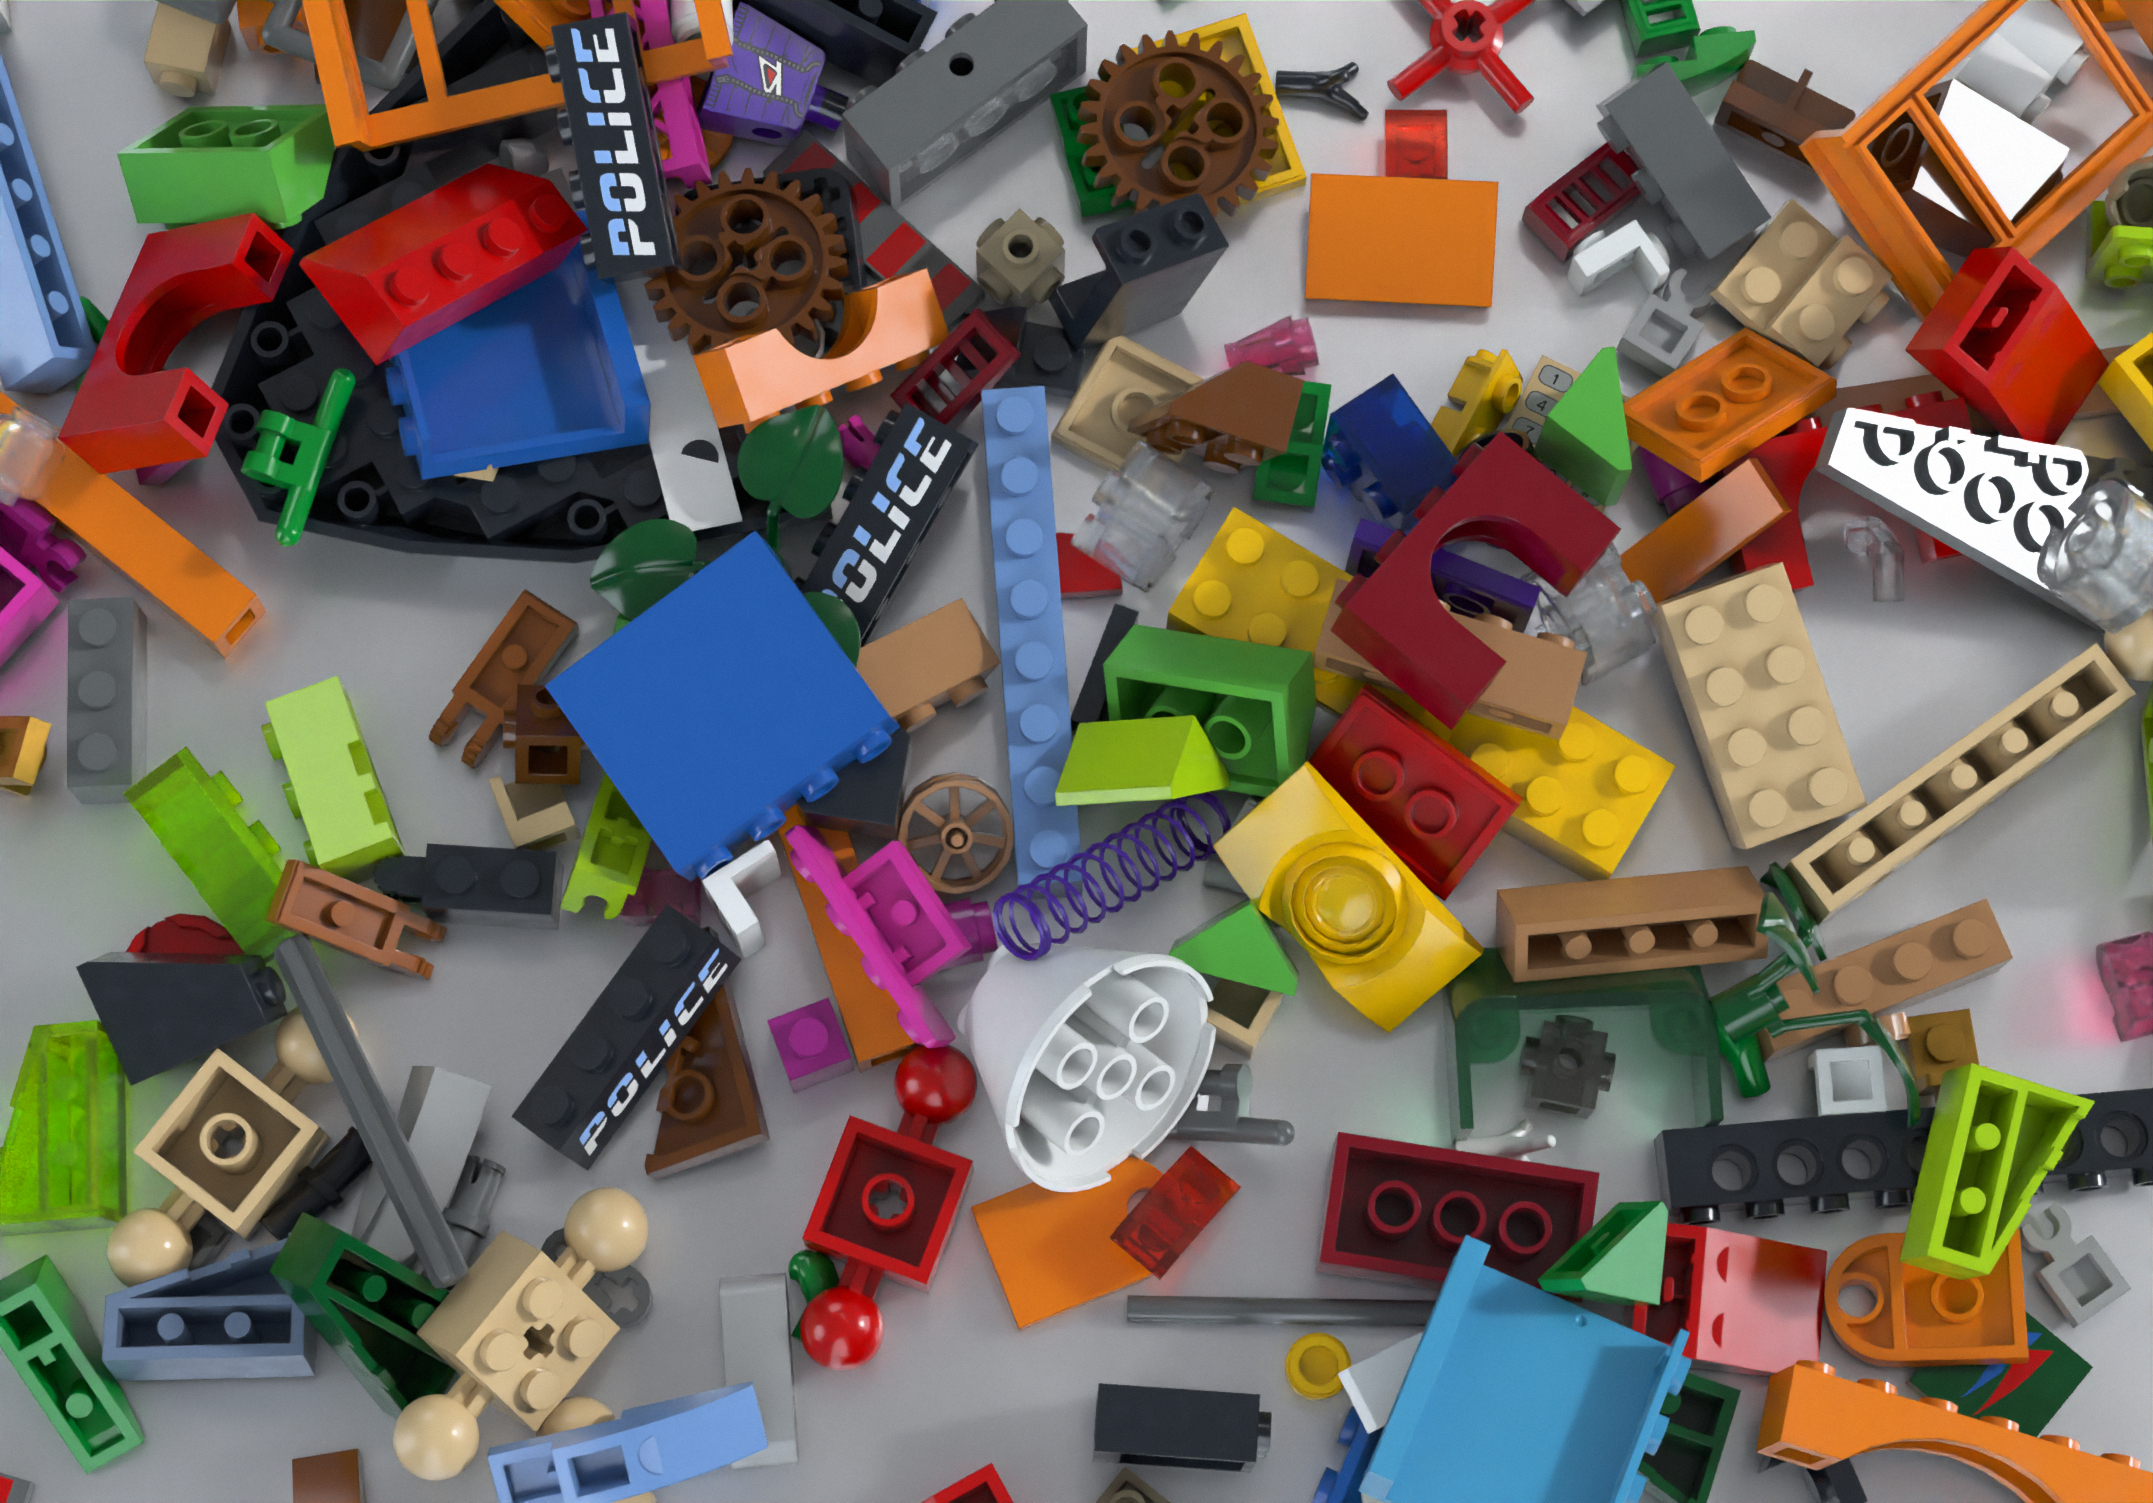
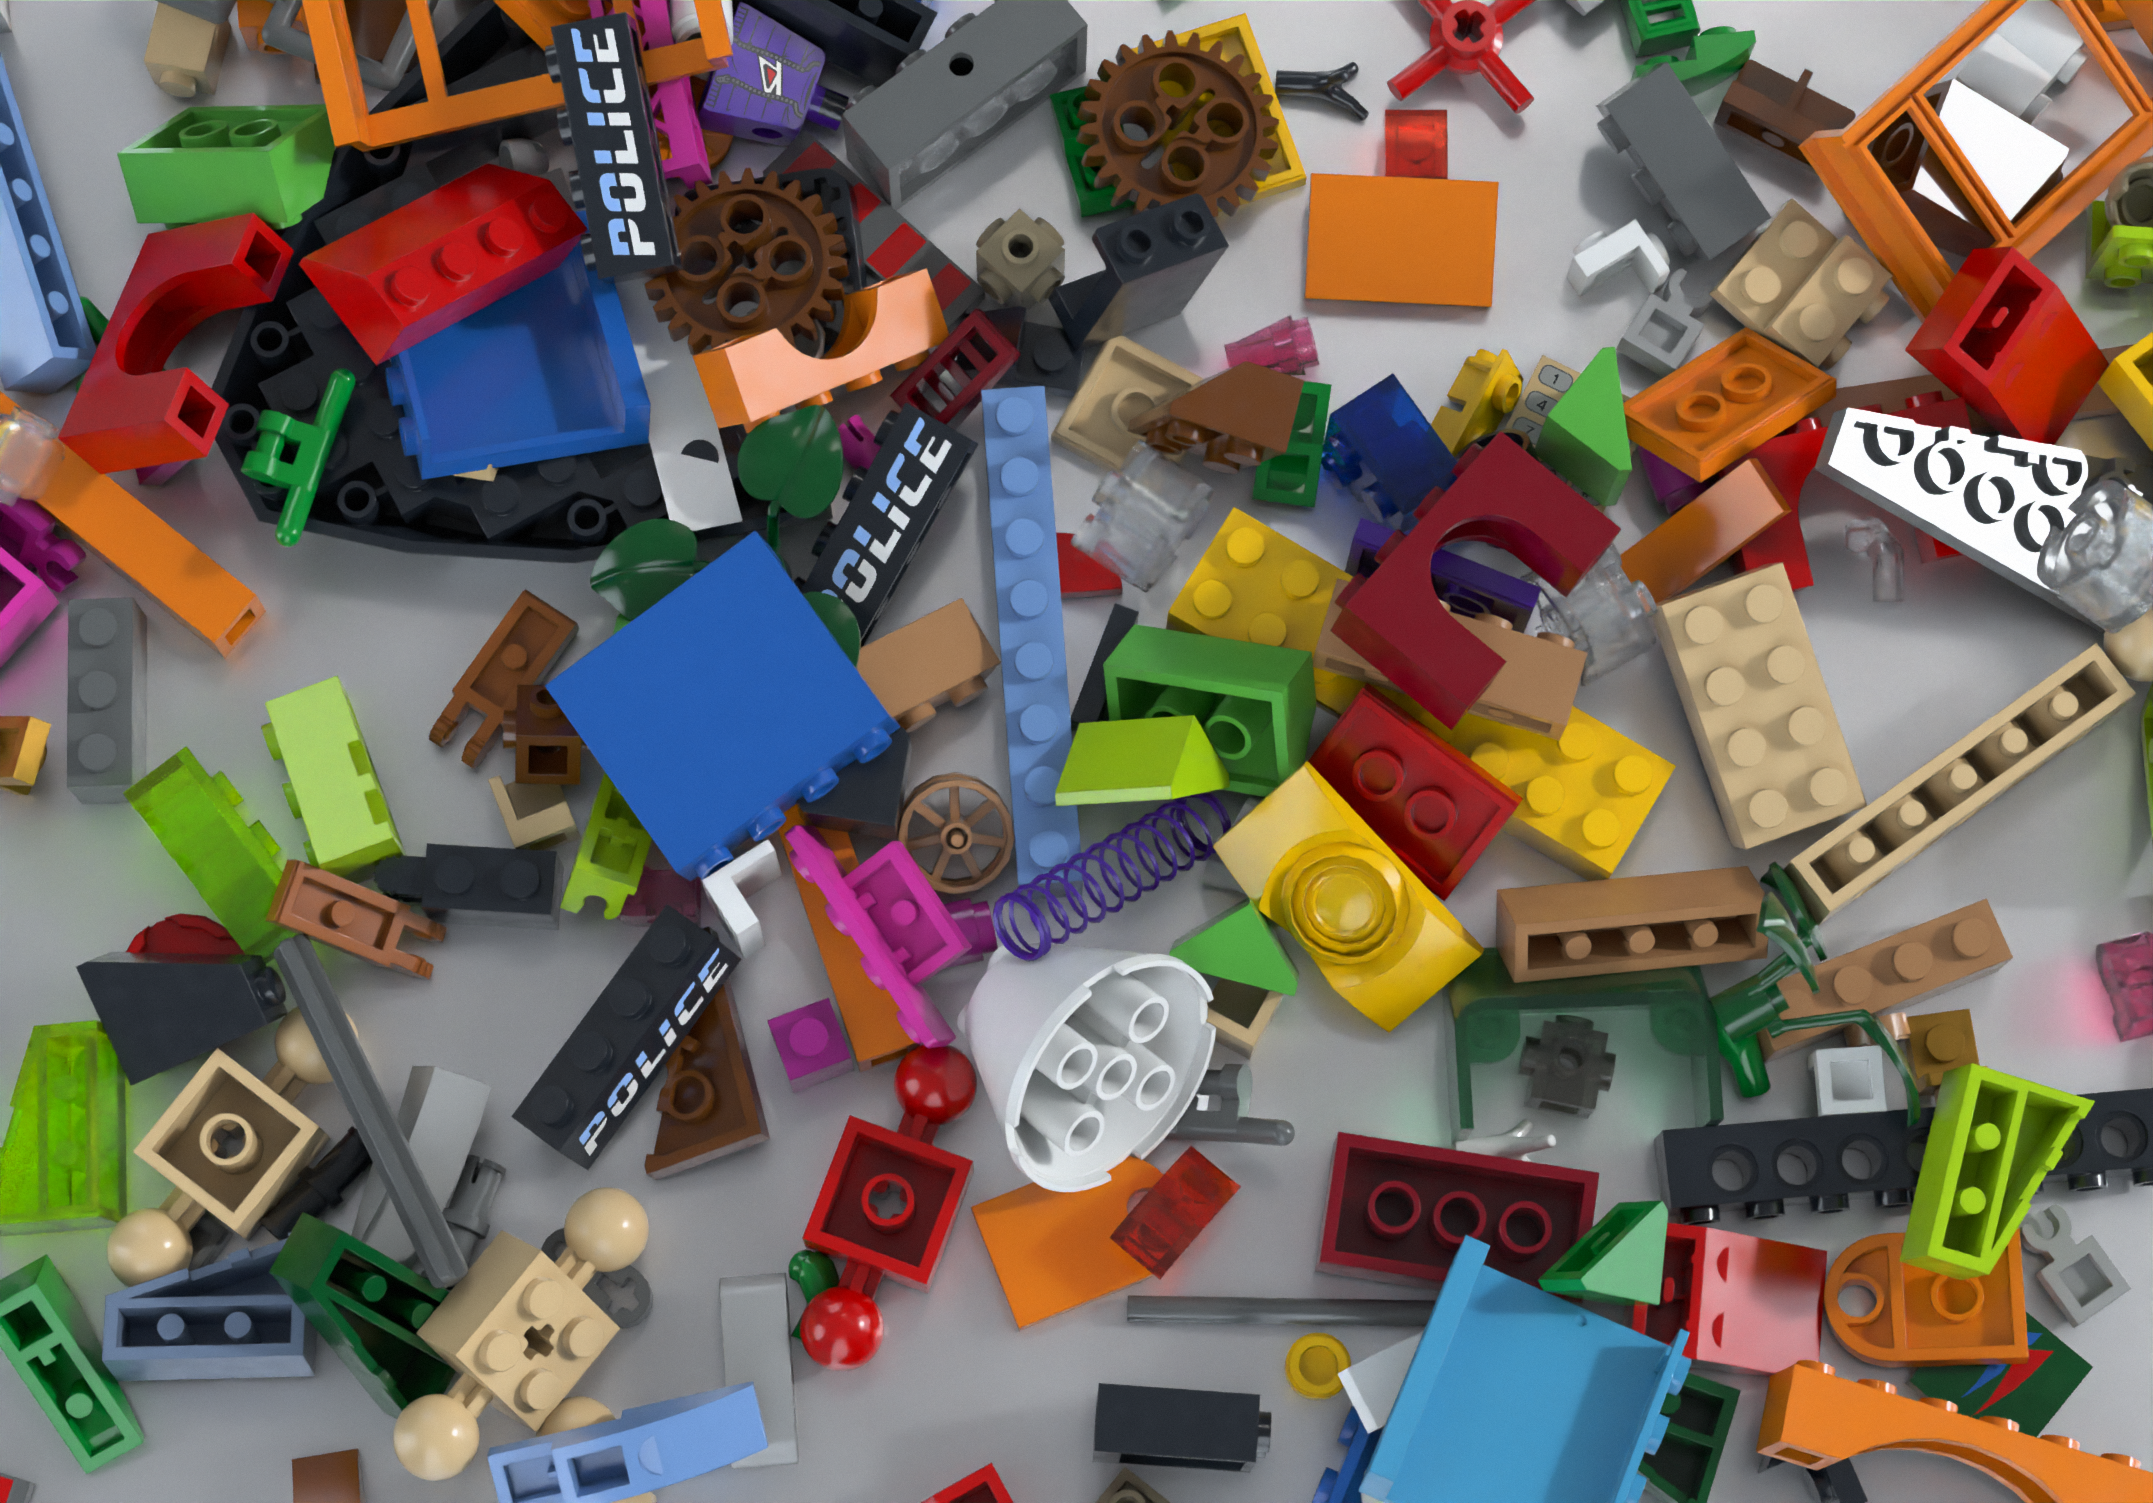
dark red slope [1522,142,1642,263] -> none

